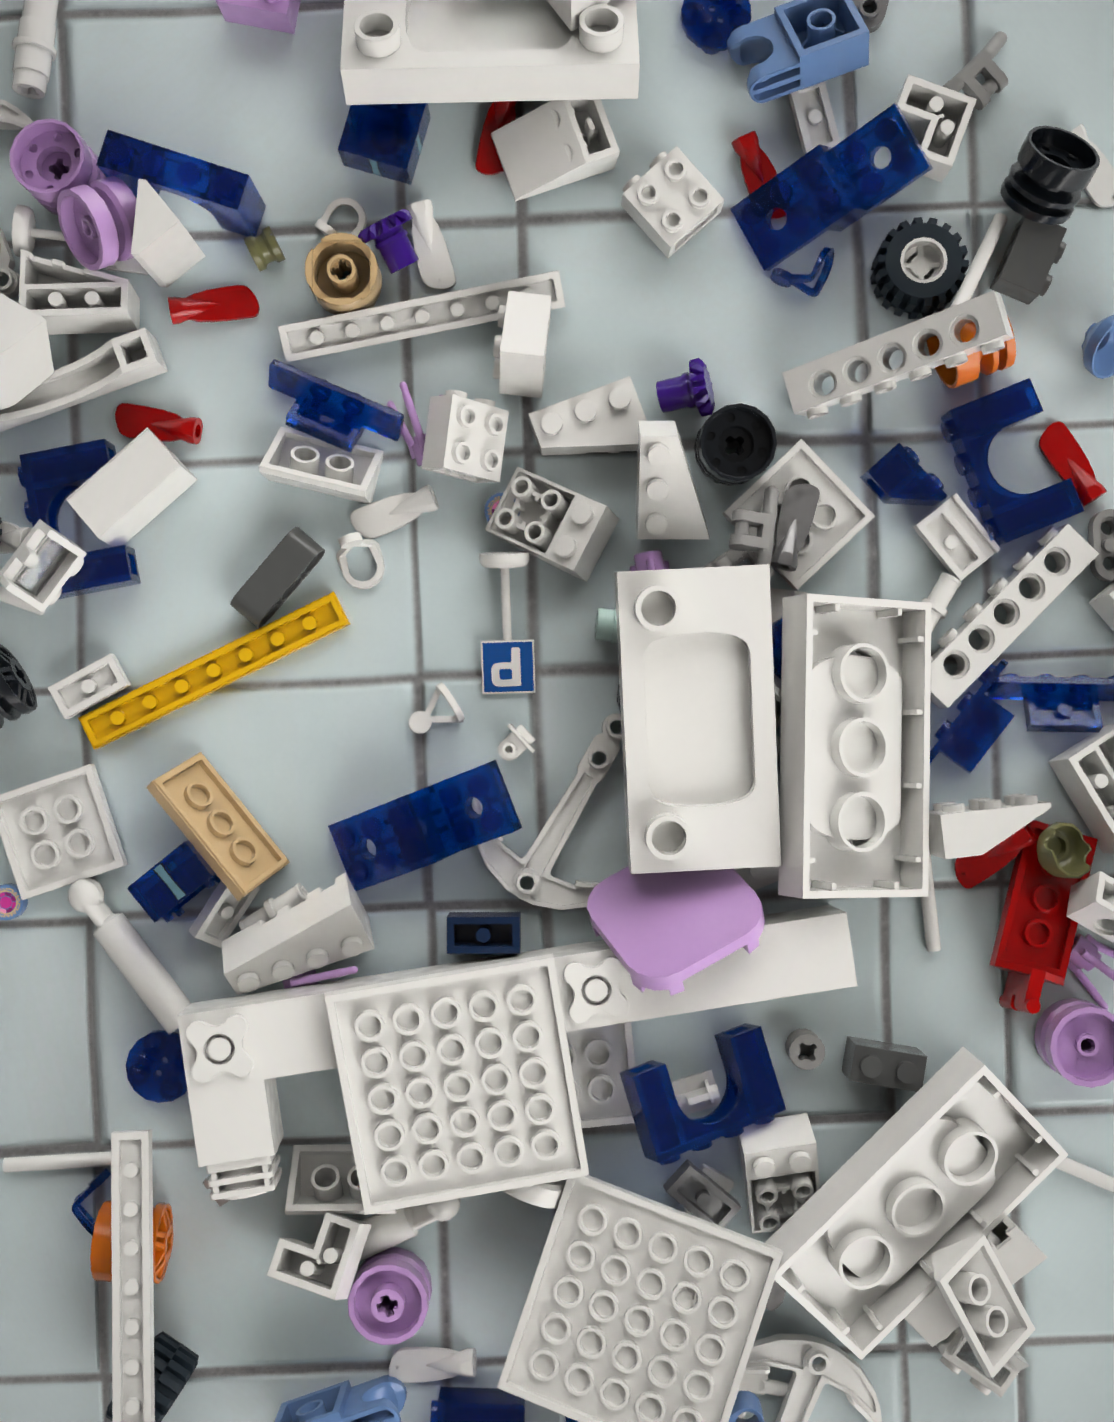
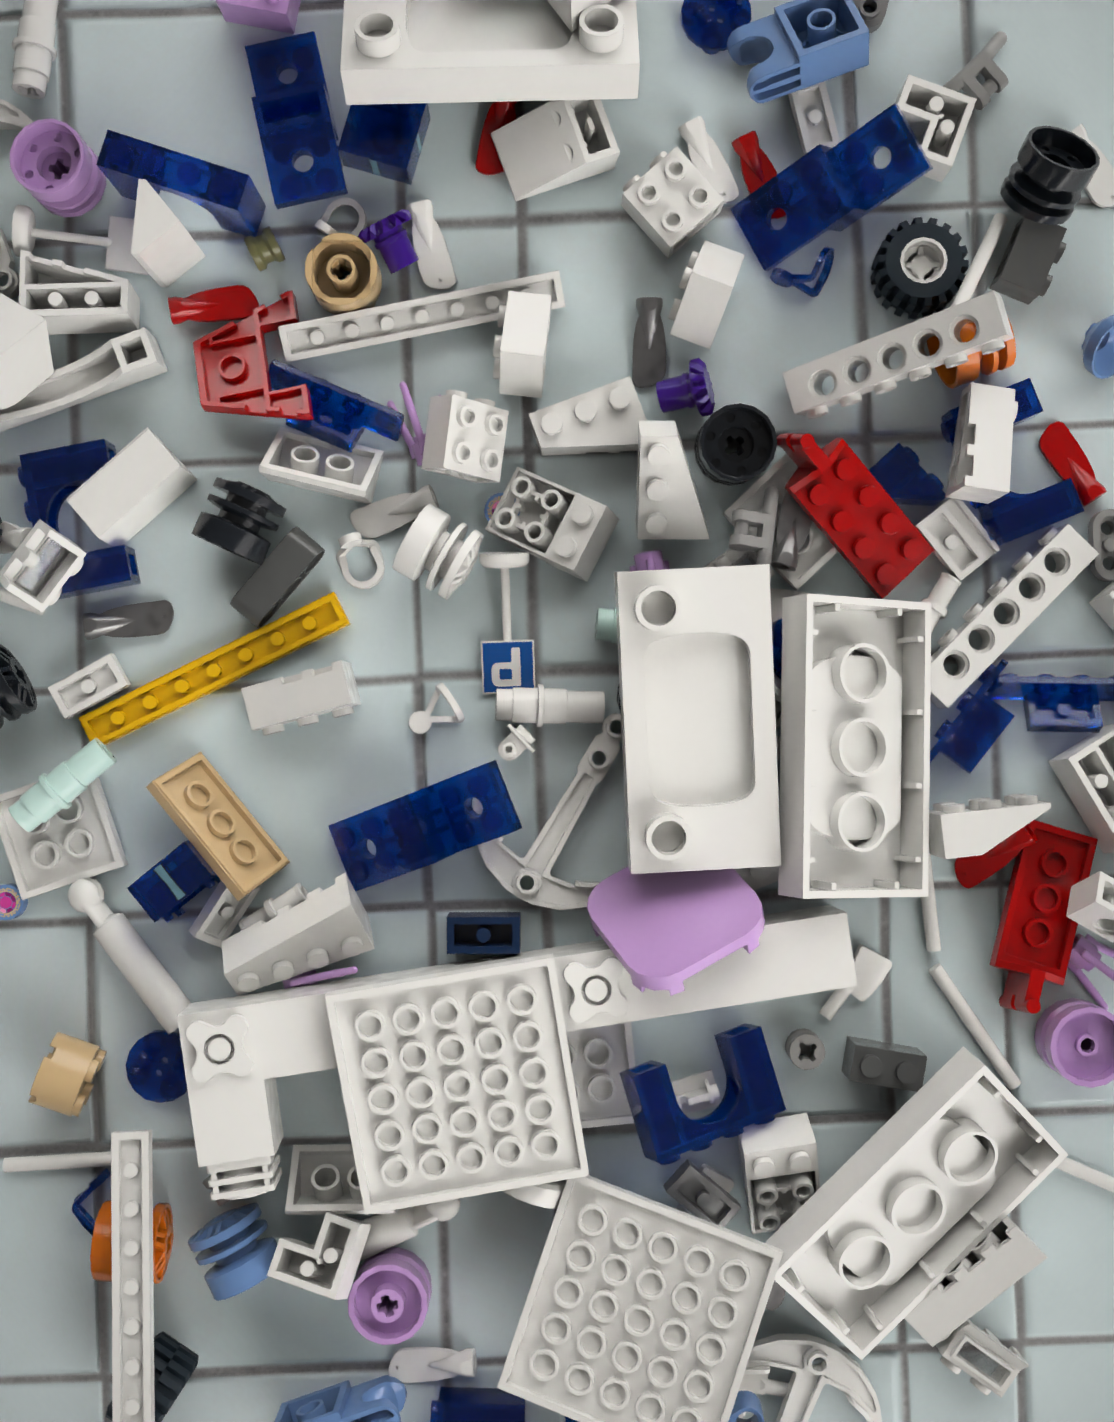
lavender wheel [57,176,136,270] -> none
red piece [115,403,203,444] -> none
white slope [931,1234,1035,1379] -> none
olive hair [1036,822,1092,878] -> none
none -> light aqua piece [8,737,117,832]
none -> tan brick [28,1032,107,1117]
none -> flat silver piece [82,600,174,640]
none -> medium blue wheel [187,1203,277,1301]
none -> black wheel [191,477,287,565]
none -> red wing [193,290,314,420]
none -> white wedge [241,660,361,736]
none -> clear blue bracket [245,31,348,209]
none -> white wheel [392,503,484,600]
none -> white piece [495,684,605,727]
none -> flat silver piece [632,297,666,388]
none -> white brick [668,240,745,349]
none -> white piece [678,116,739,204]
none -> red hinge [776,433,934,599]
none -> white piece [819,944,892,1021]
none -> white bar [928,963,1021,1090]
none -> white wedge [945,382,1018,504]

